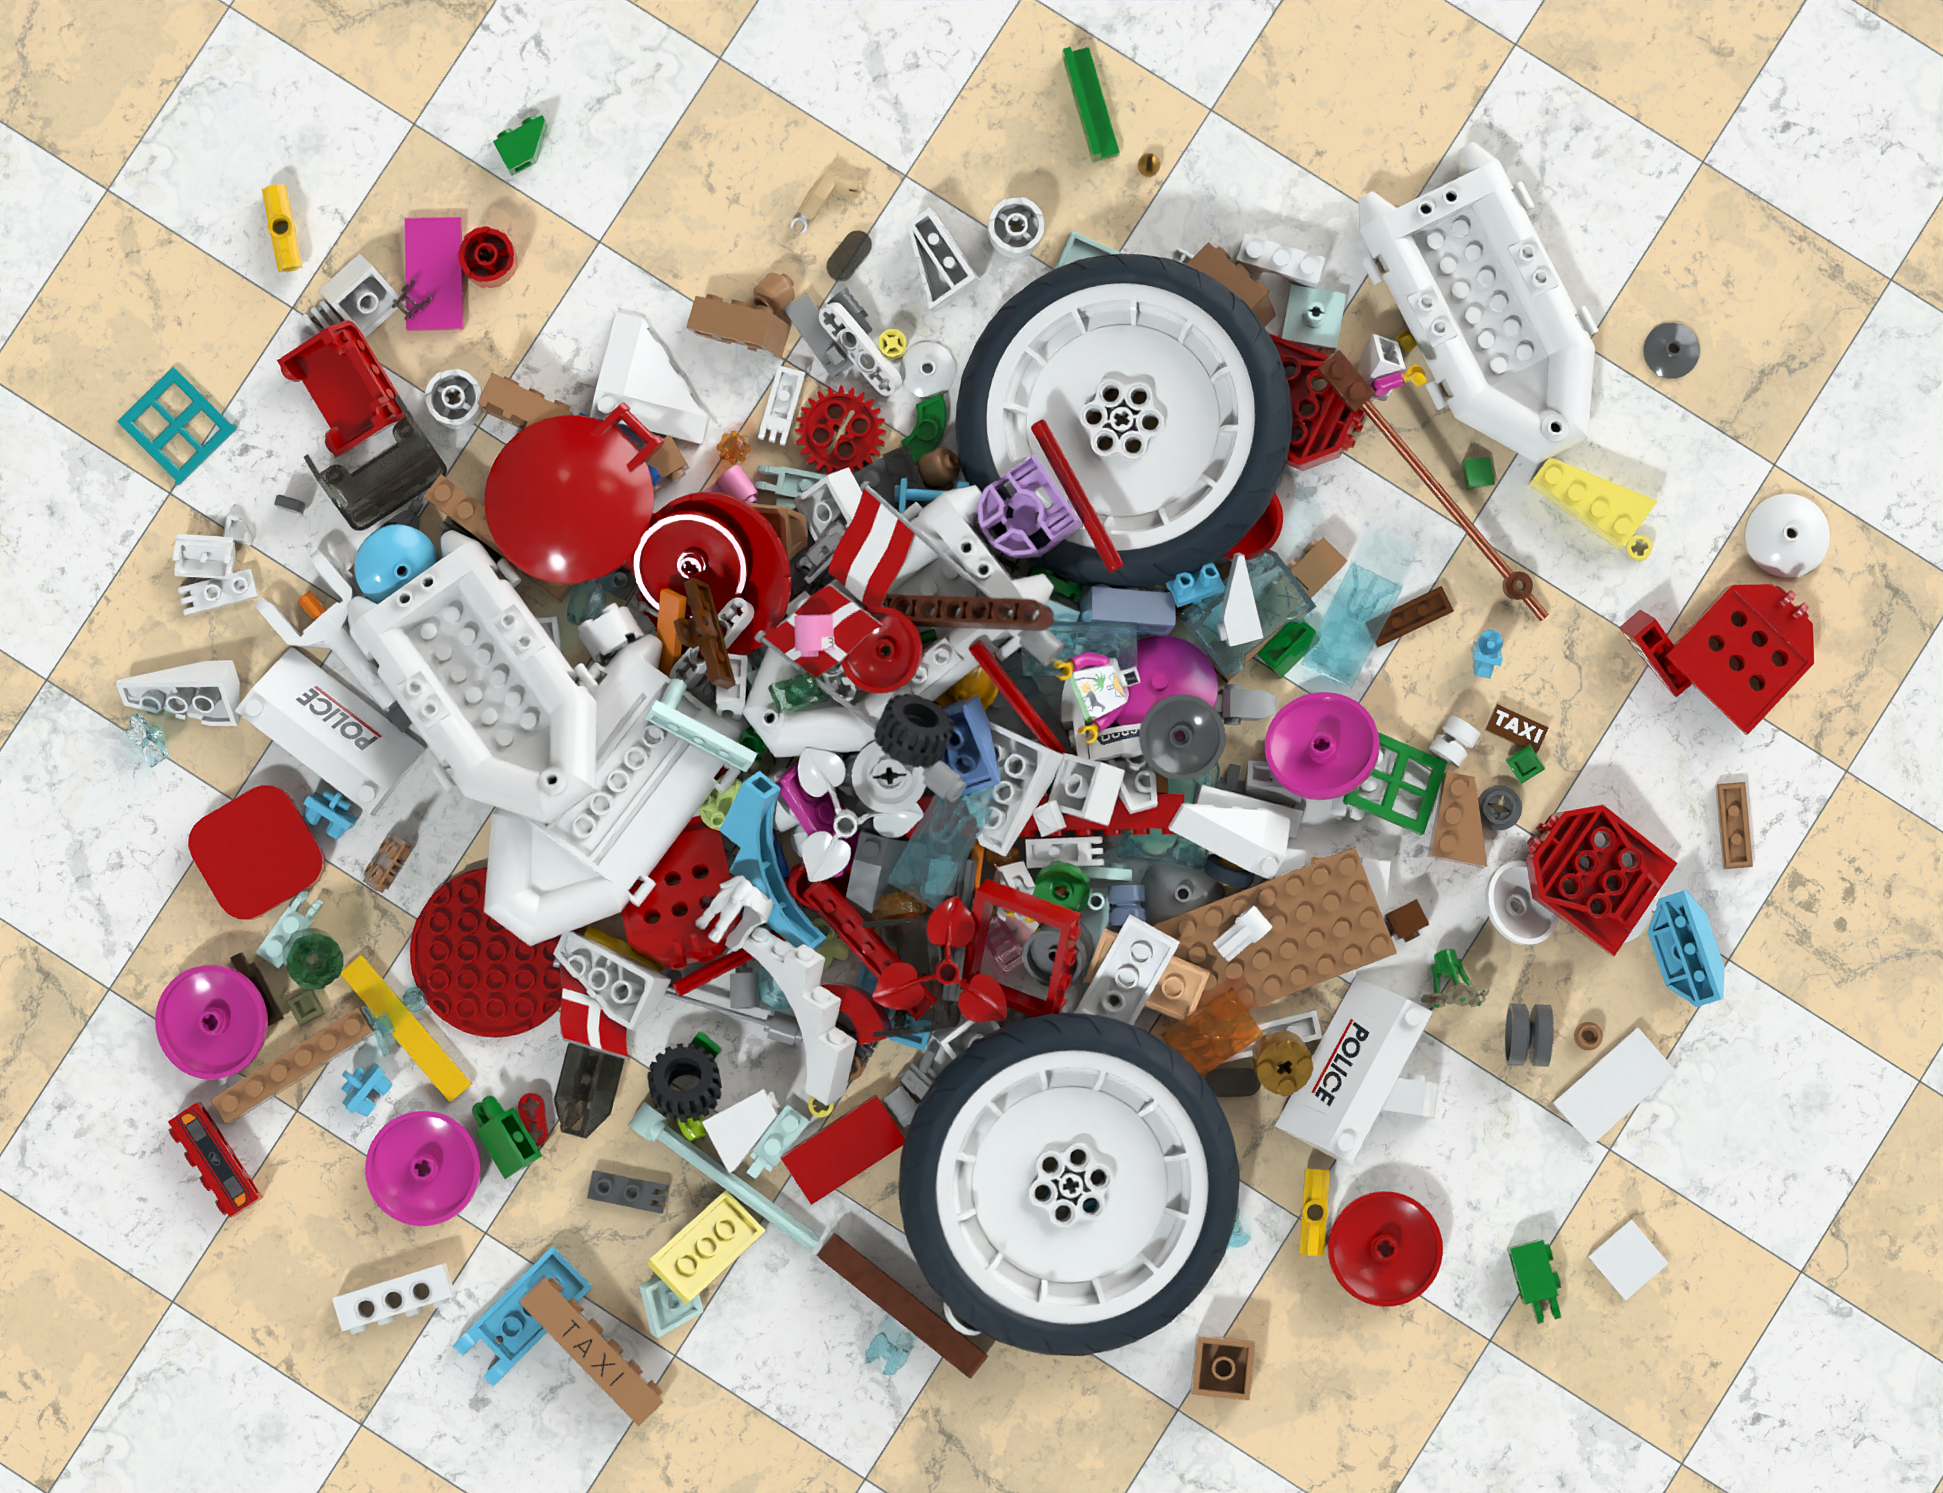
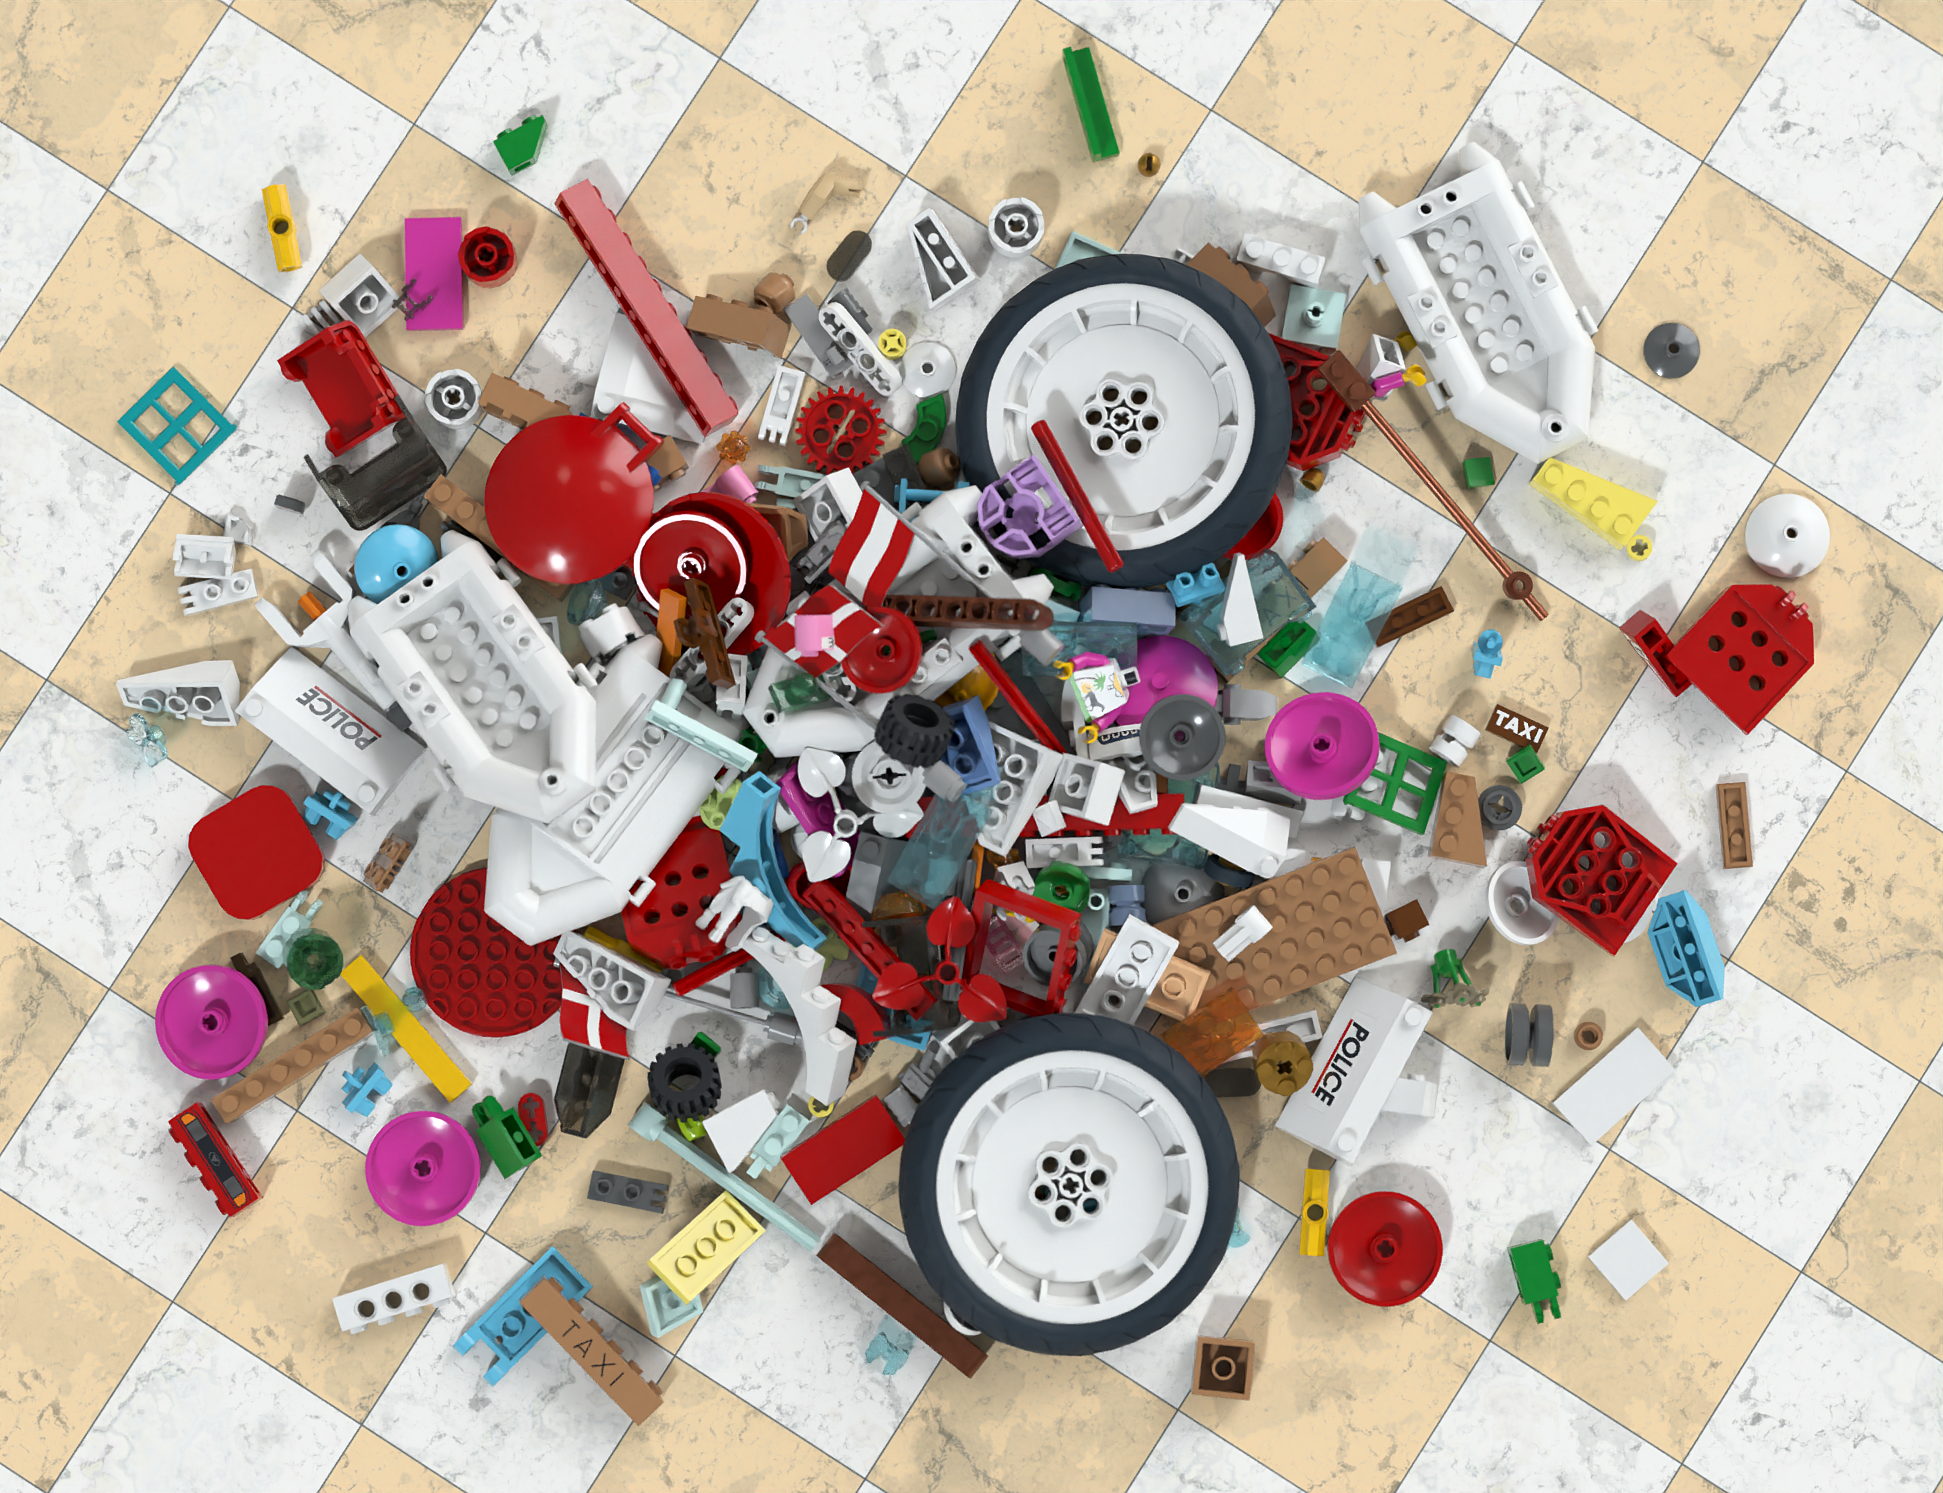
none -> brick [554,179,739,437]
none -> pearl gold hinge [1300,468,1325,492]

